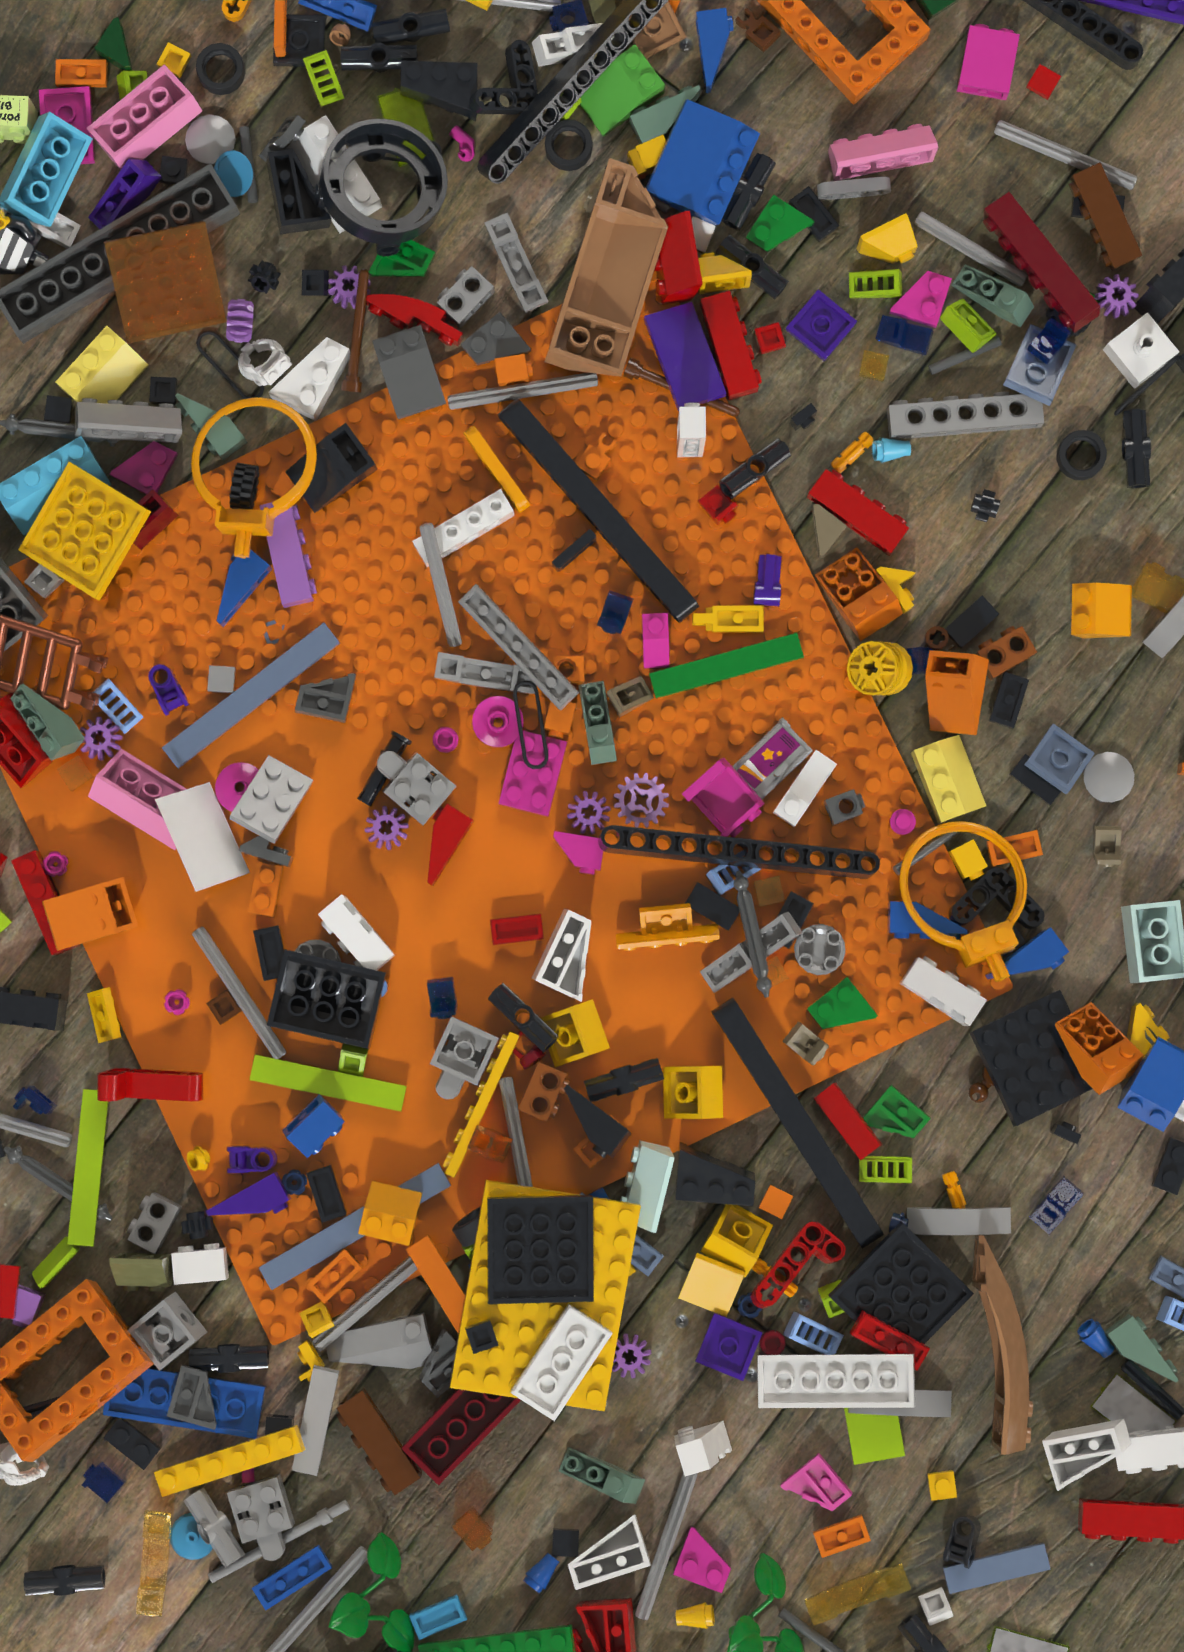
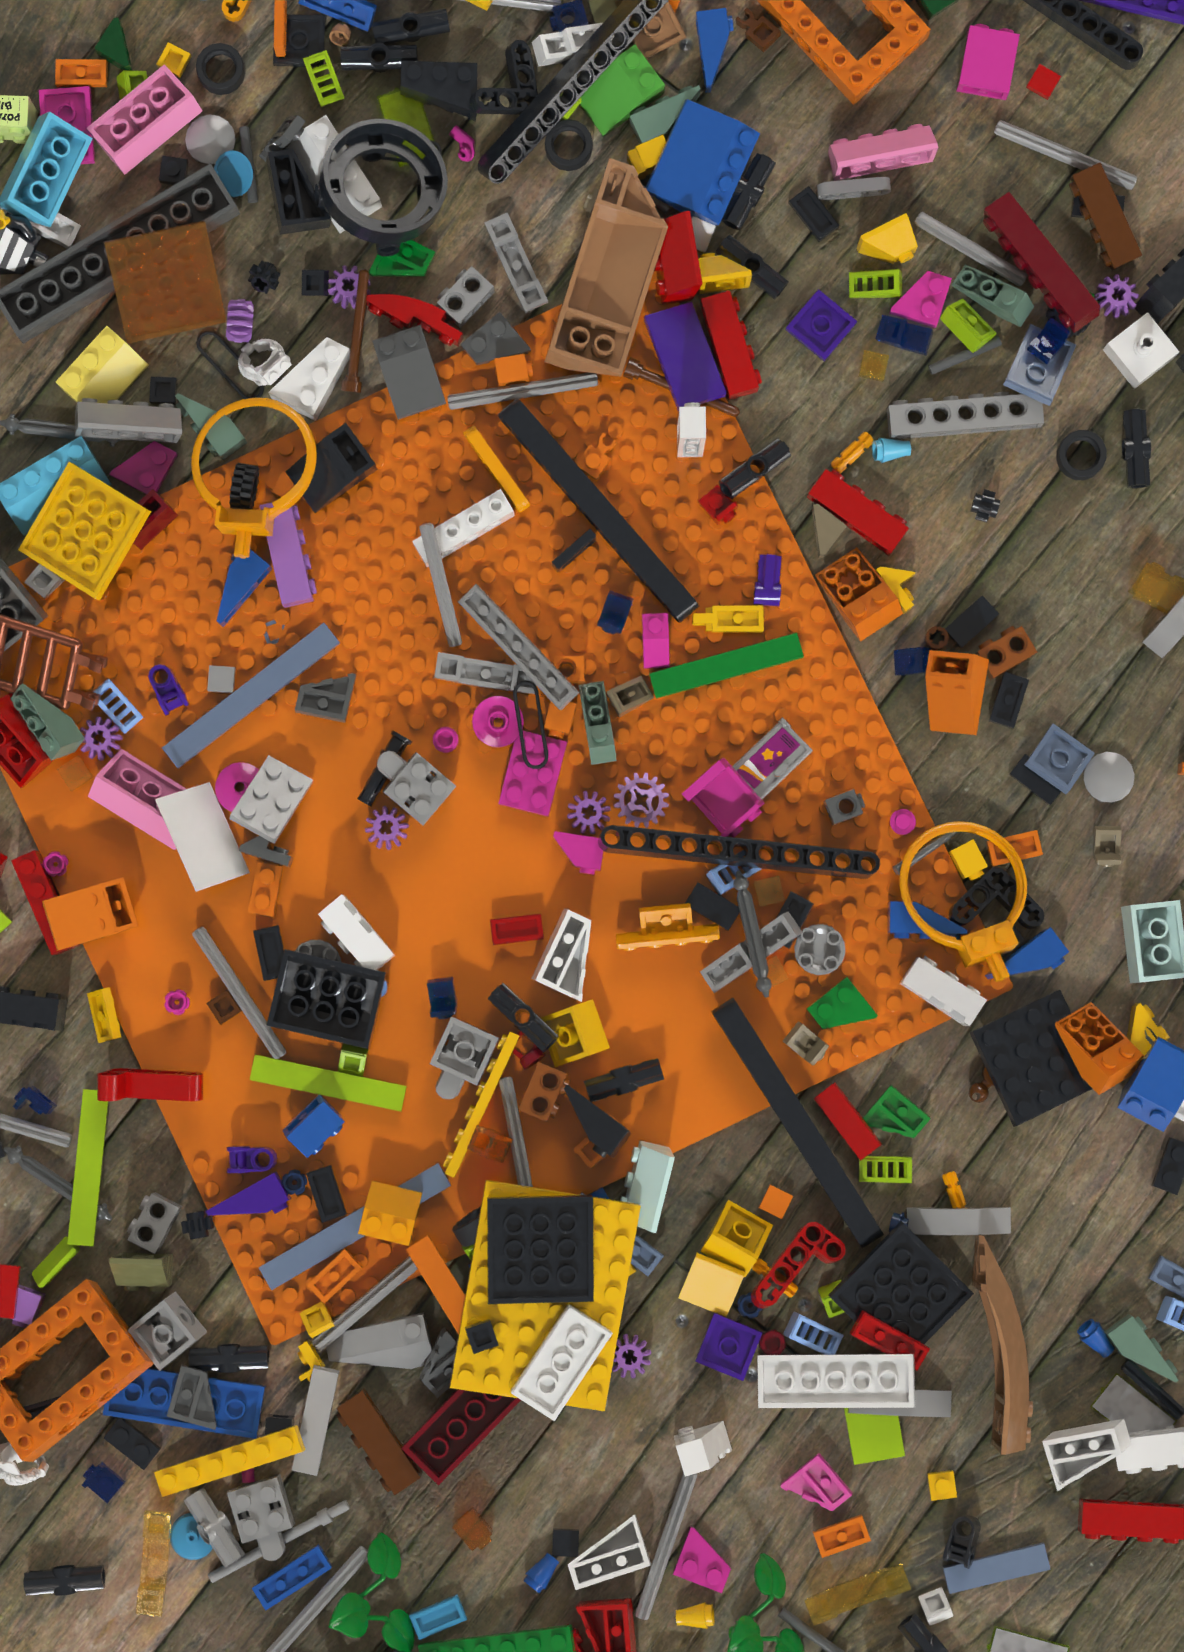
black tile [44,395,74,423] -> none
dark purple slope [88,158,162,229] -> none
white brick [171,1243,229,1285] -> none
yellow plate [187,1146,210,1171] -> none
red slope [427,804,474,886] -> none
sand green slope [559,1447,645,1504] -> none
yellow slope [663,1066,723,1119] -> none
black wedge [675,1142,756,1206] -> none
green wing [746,194,815,252] -> none
red tile [754,322,786,355] -> none
white slope [773,750,837,827] -> none
black plate [790,403,817,431] -> none
yellow wheel [847,641,913,695] -> none
light yellow slope [911,735,986,824] -> none
clear blue slope [1030,1176,1084,1235] -> none
black plate [1050,1121,1081,1144] -> none
light orange slope [1071,583,1132,638] -> none
black piece [1114,354,1180,416] -> none

